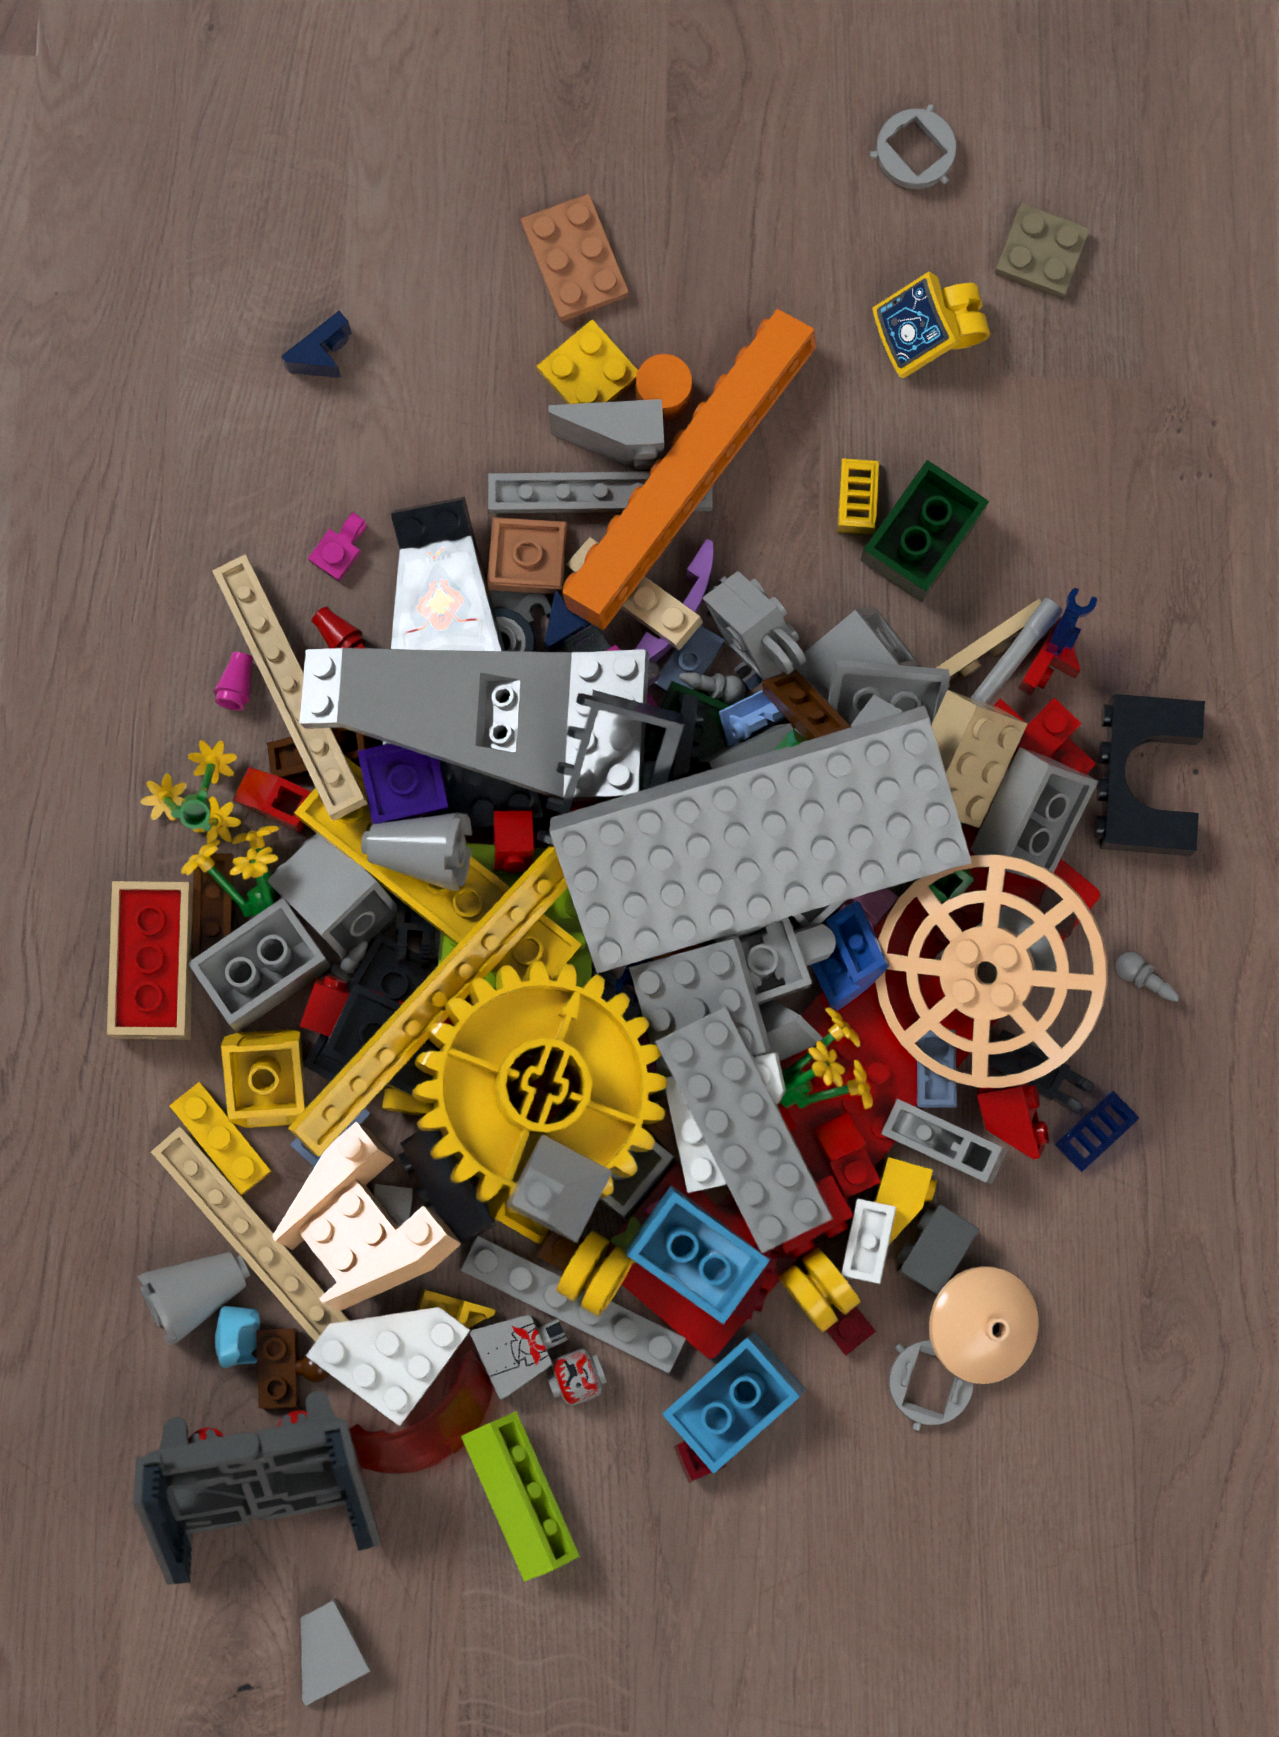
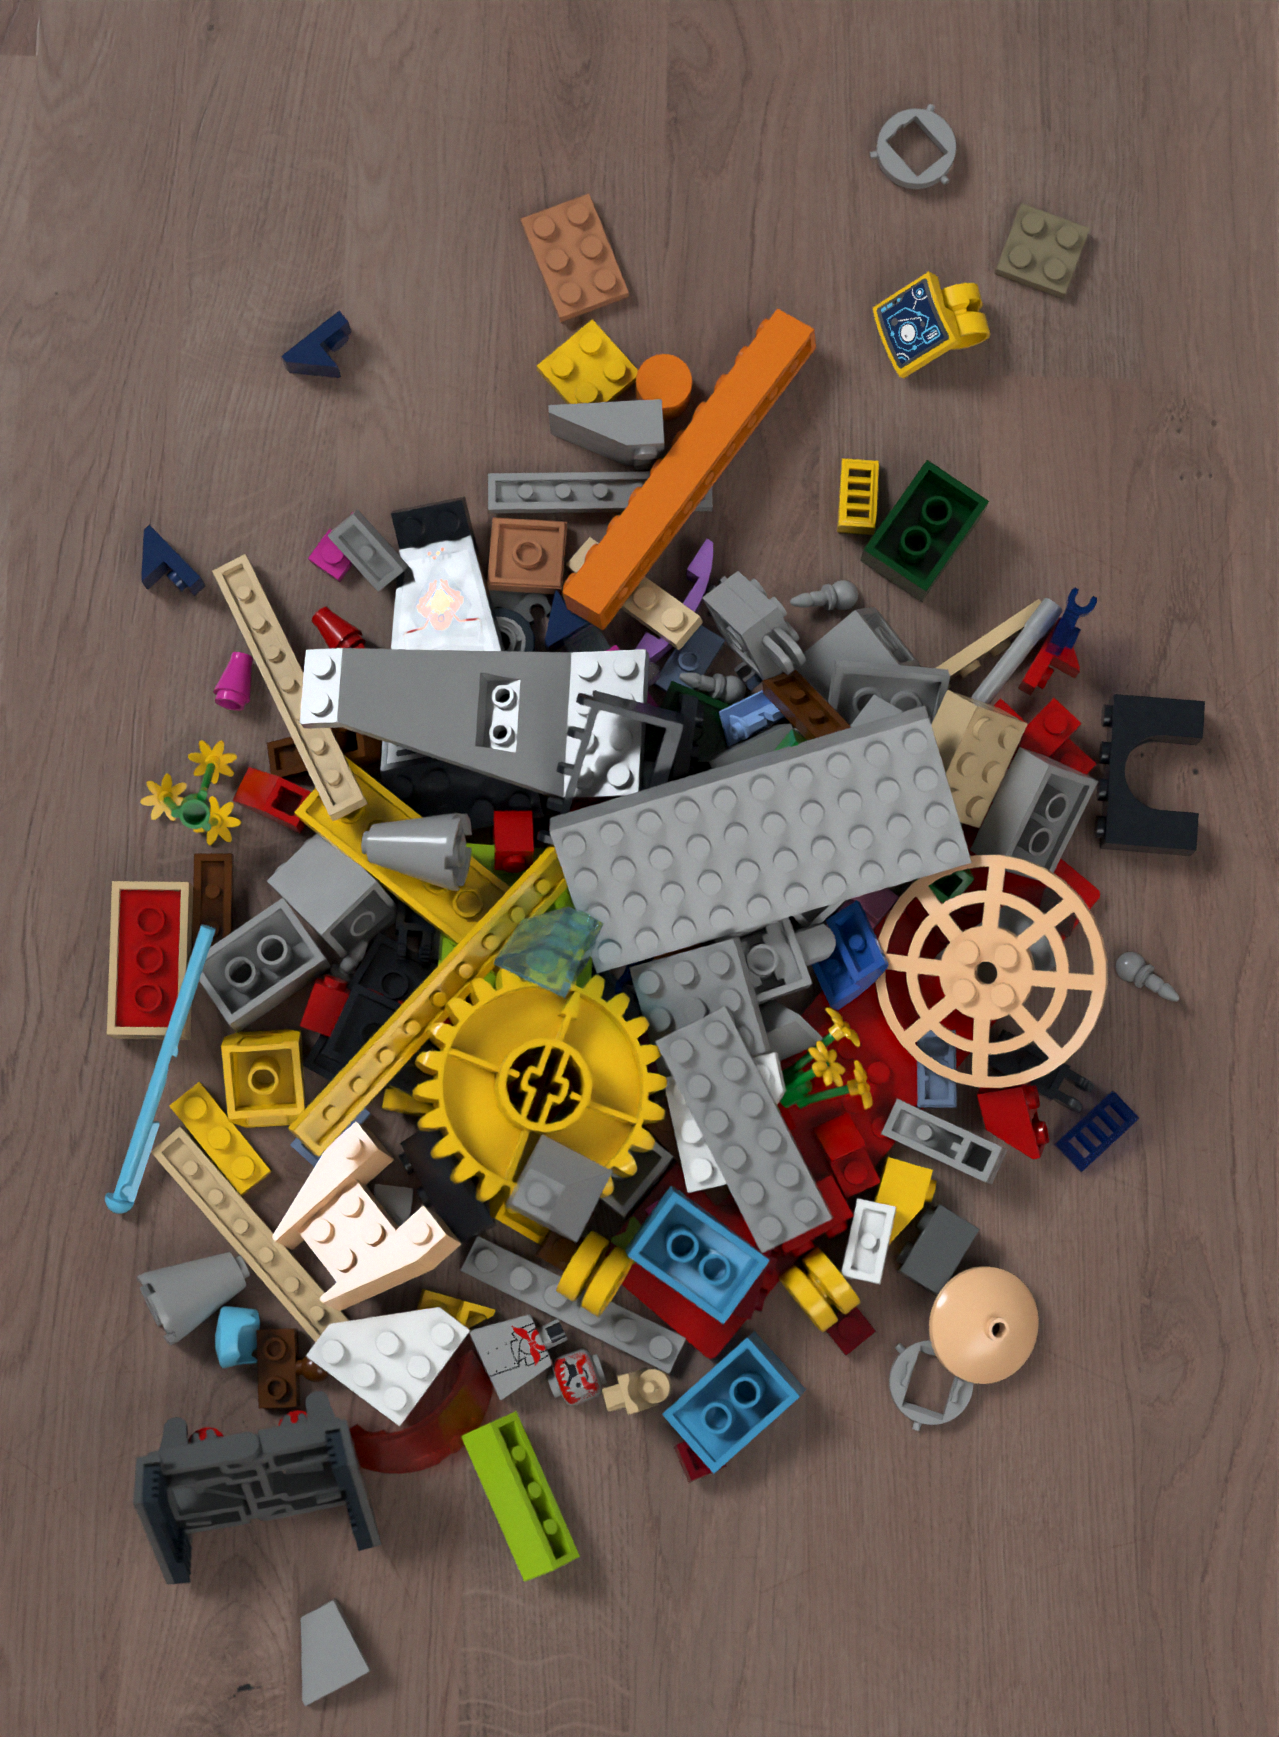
yellow plant [181,826,280,917] -> none
dark purple plate [358,743,450,824] -> none
none -> medium azure bar [105,925,216,1214]
none -> dark blue slope [141,525,205,596]
none -> light grey plate [328,509,408,592]
none -> clear light blue slope [494,907,604,998]
none -> tan hips [602,1367,672,1415]
none -> light grey bar [790,580,858,610]

